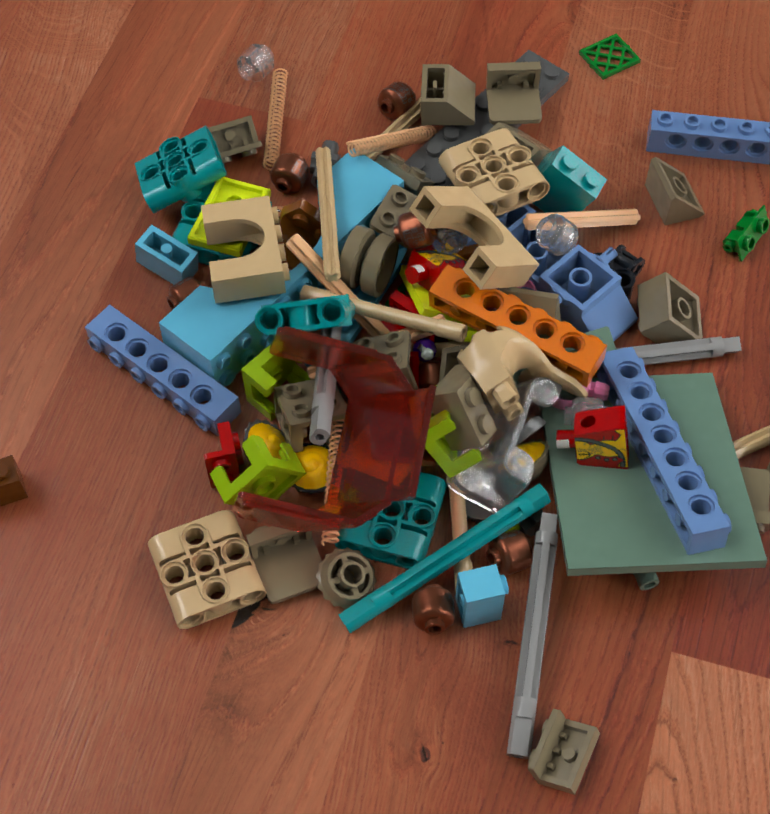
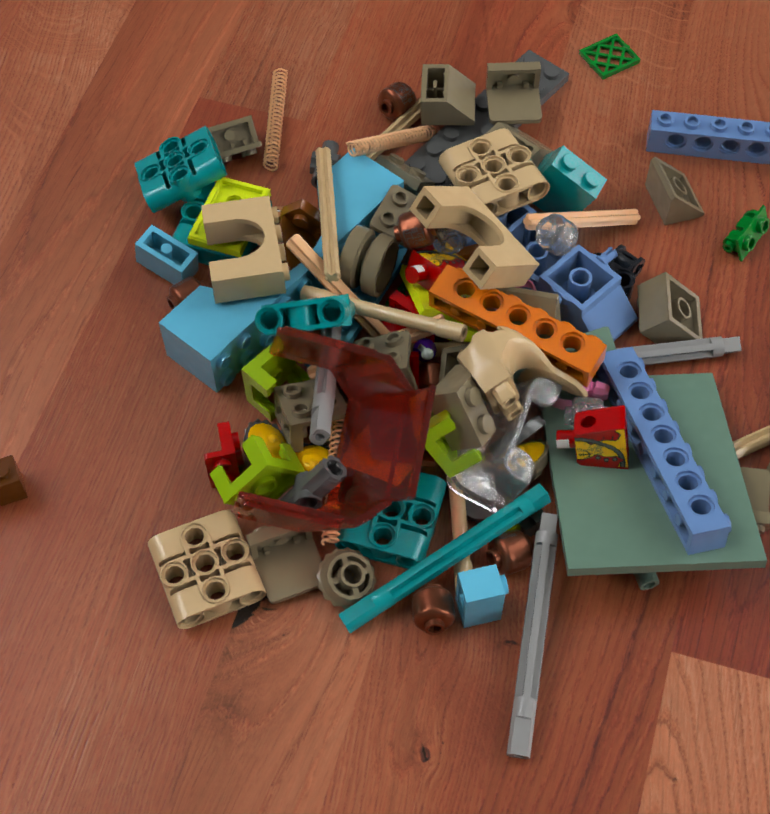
medium blue brick [85,304,241,436] -> none
clear head [237,44,275,82] -> none
copper head [270,153,309,193] -> none
dark tan bracket [528,709,600,795] -> none
none -> dark grey piece [271,455,347,524]

